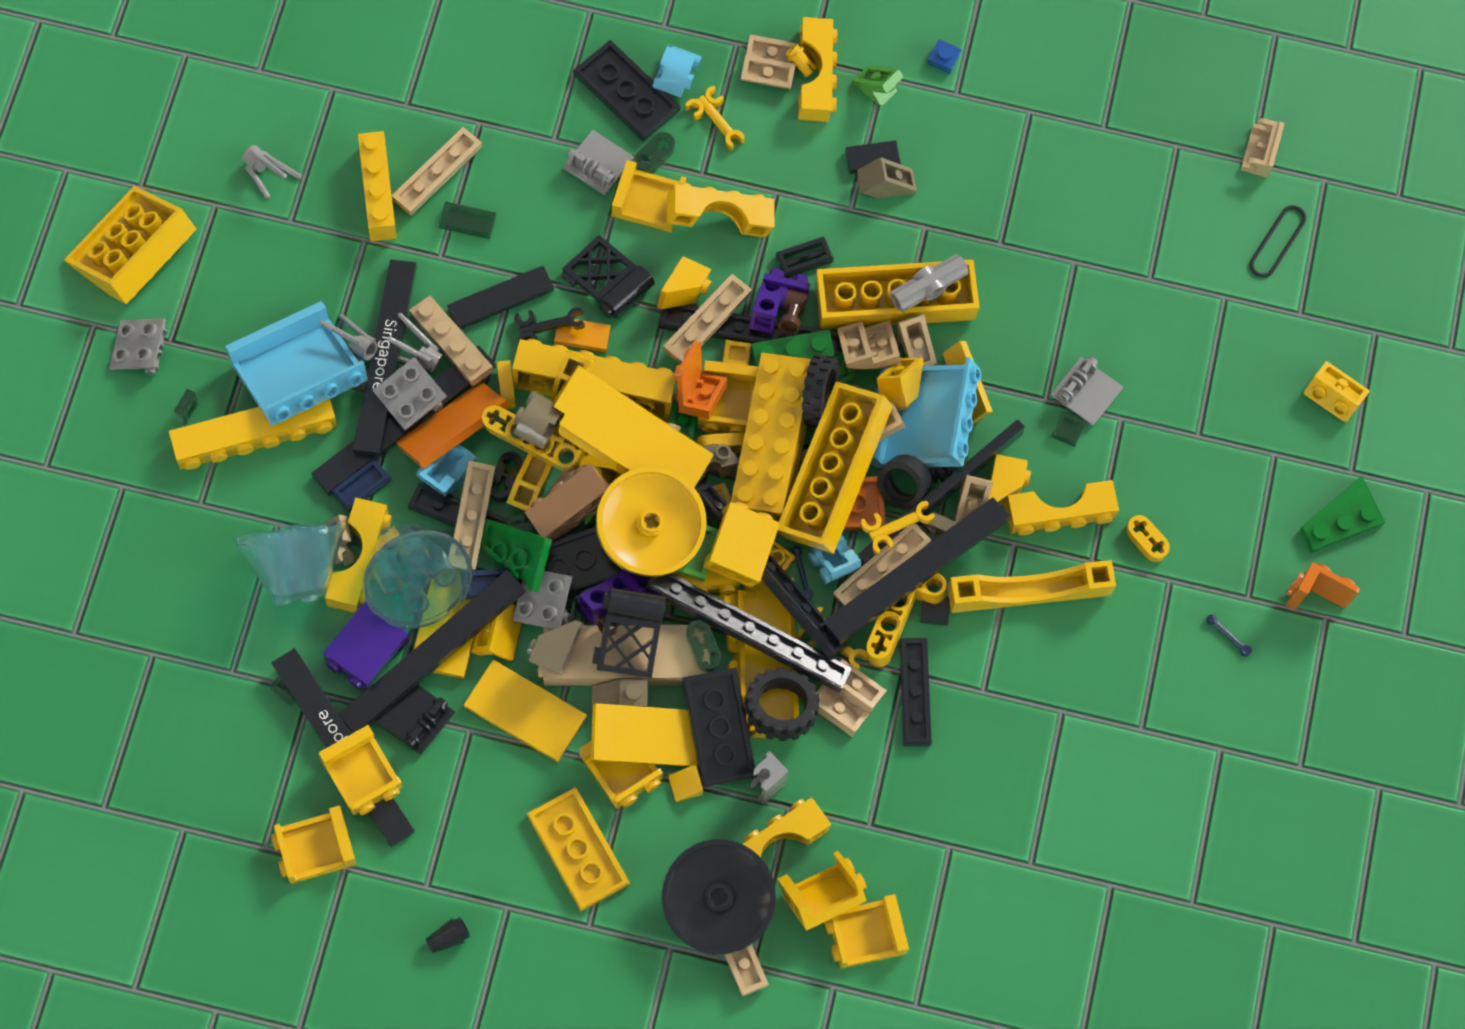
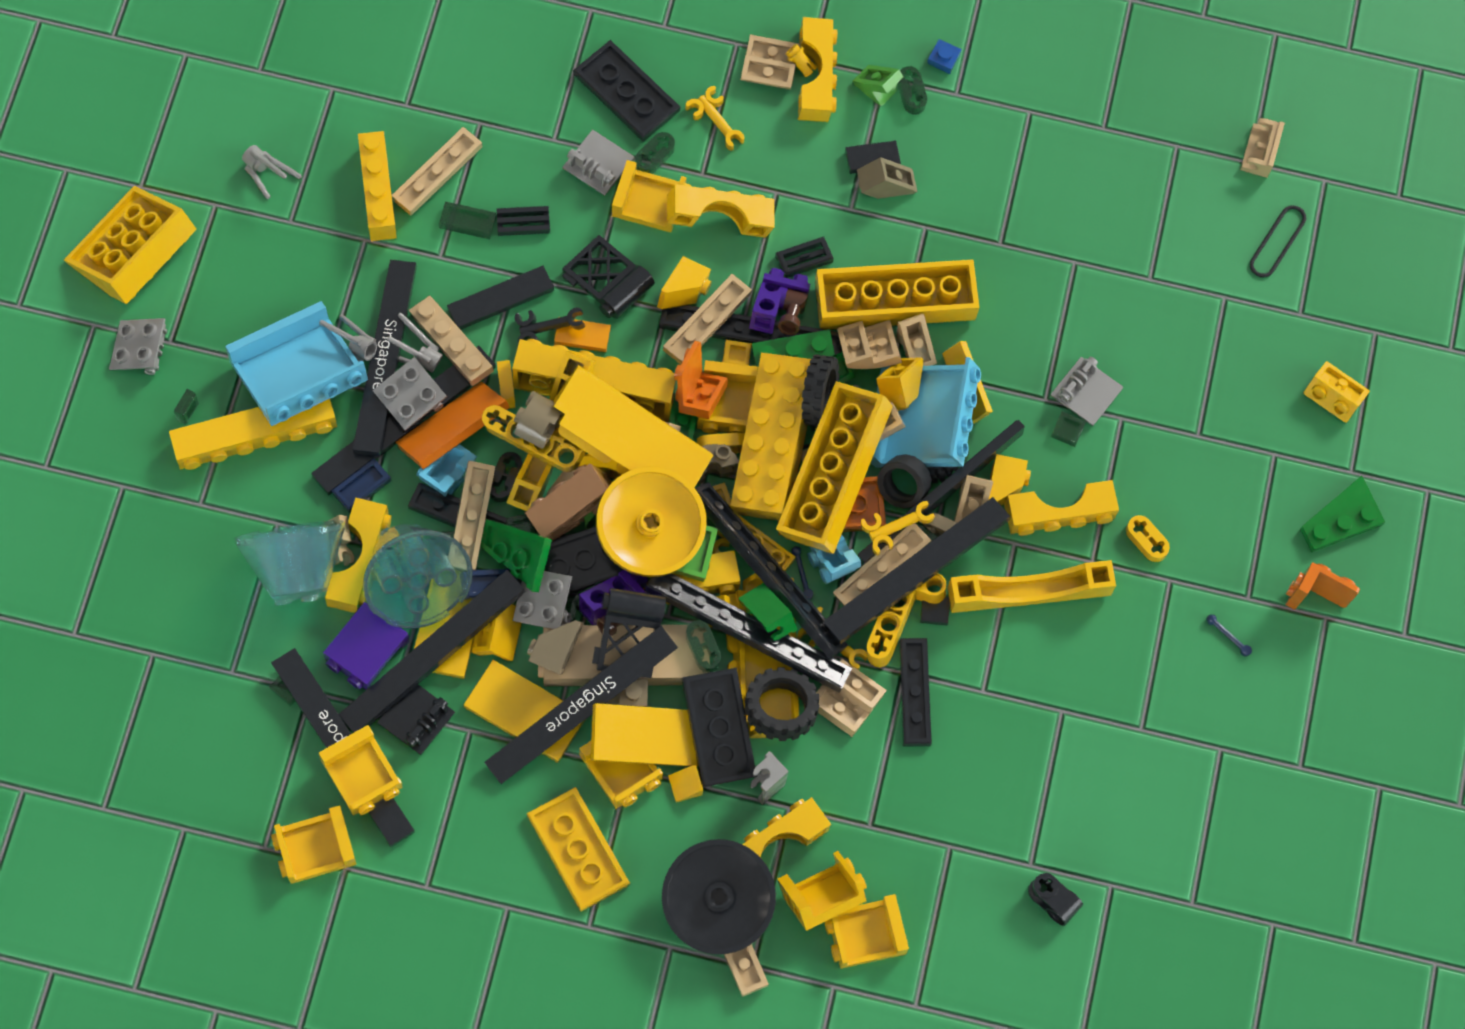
black cone [426,917,470,953] -> none
medium azure cylinder [652,45,702,98] -> none
yellow panel [702,502,780,588] -> none
light grey piece [890,254,969,313] -> none
none -> black tile [484,625,678,784]
none -> black tile [496,206,550,236]
none -> green hinge [738,583,797,640]
none -> clear green beam [897,66,927,115]
none -> black piece [1028,873,1083,926]

